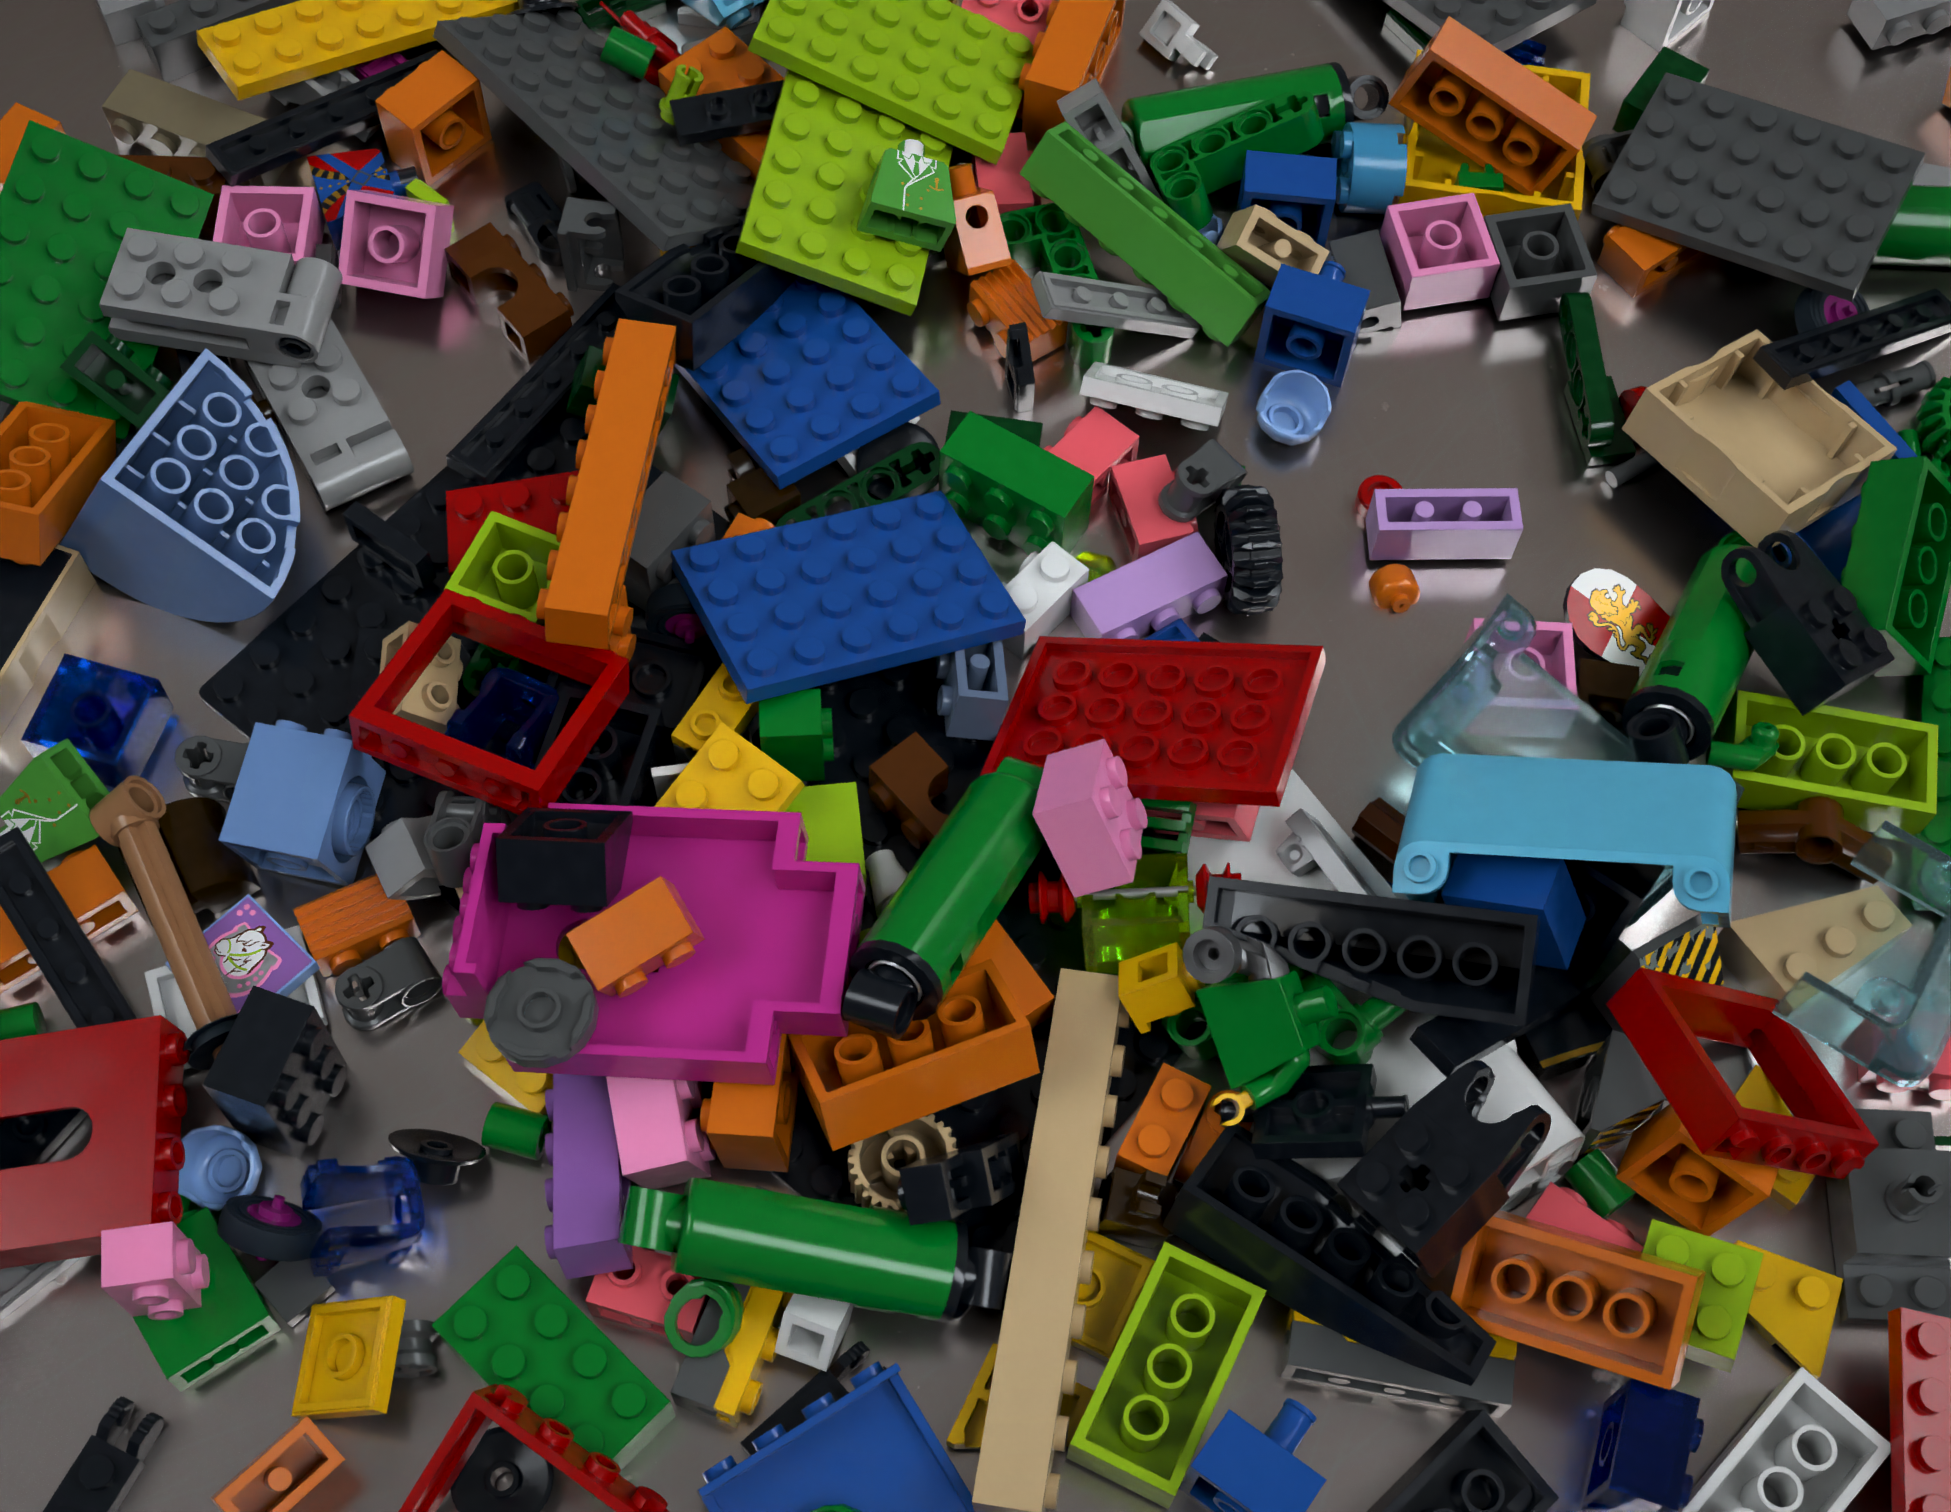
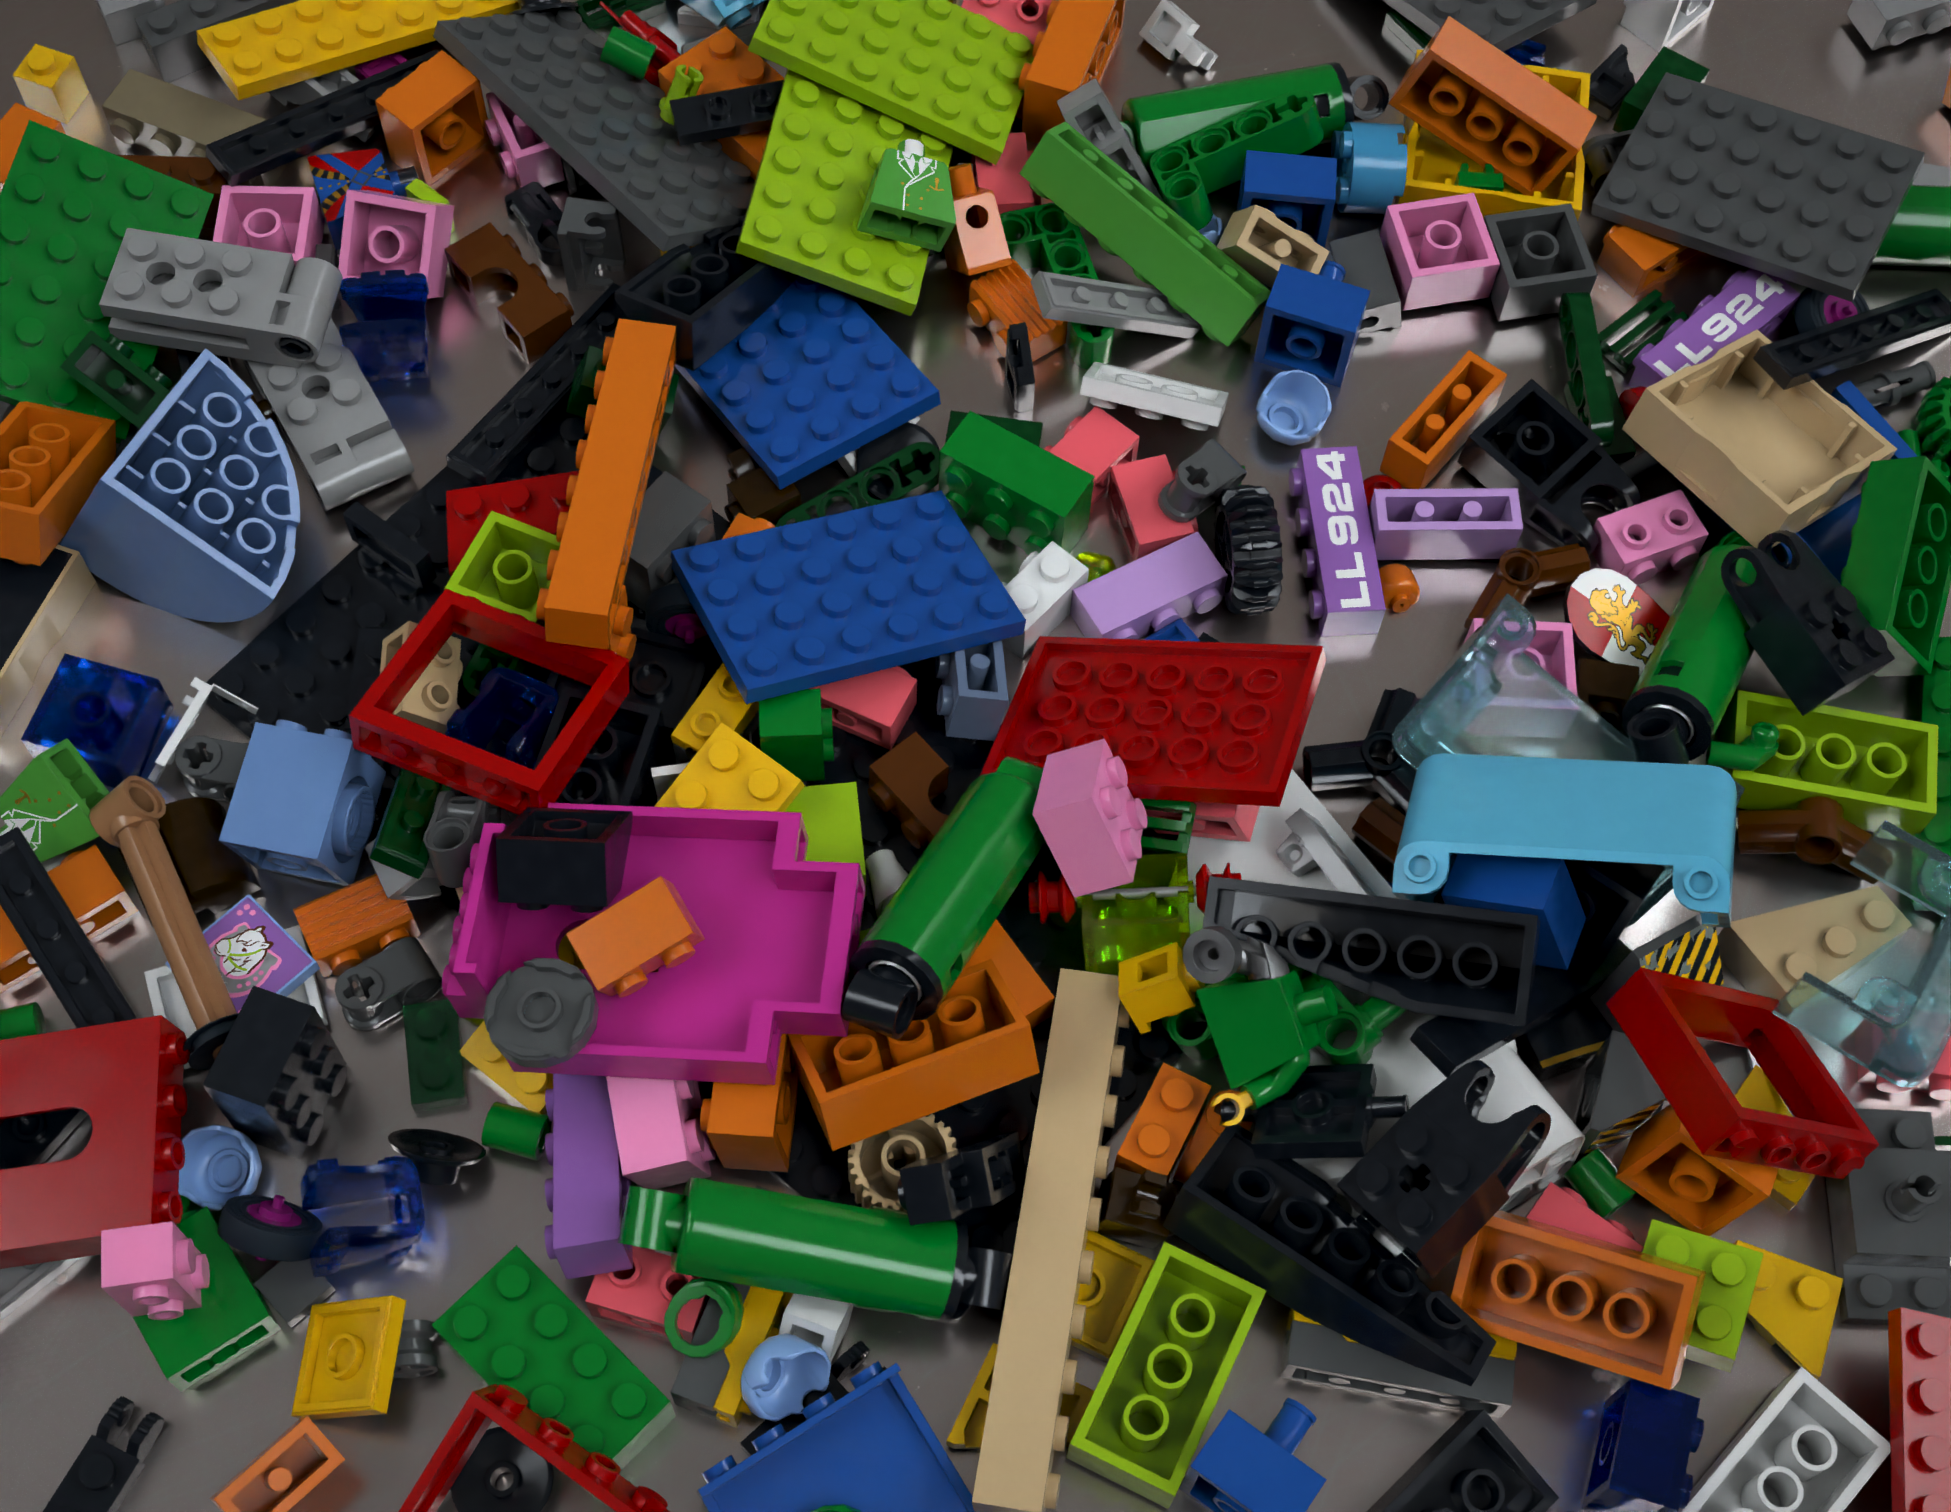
none -> yellow brick [12,43,89,124]
none -> white piece [147,677,259,784]
none -> clear blue piece [339,270,429,382]
none -> dark green tile [369,768,452,879]
none -> clear green plate [403,999,468,1112]
none -> bright pink brick [484,92,565,188]
none -> light blue hair [741,1333,831,1422]
none -> coral brick [809,666,917,750]
none -> medium lavender brick [1289,446,1386,637]
none -> black piece [1302,688,1425,816]
none -> orange brick [1379,350,1507,489]
none -> black brick [1457,379,1641,556]
none -> reddish brown piece [1464,543,1590,630]
none -> black tile [1588,44,1636,121]
none -> bright pink brick [1592,489,1709,585]
none -> dark green tile [1598,289,1690,374]
none -> medium lavender brick [1628,268,1801,388]

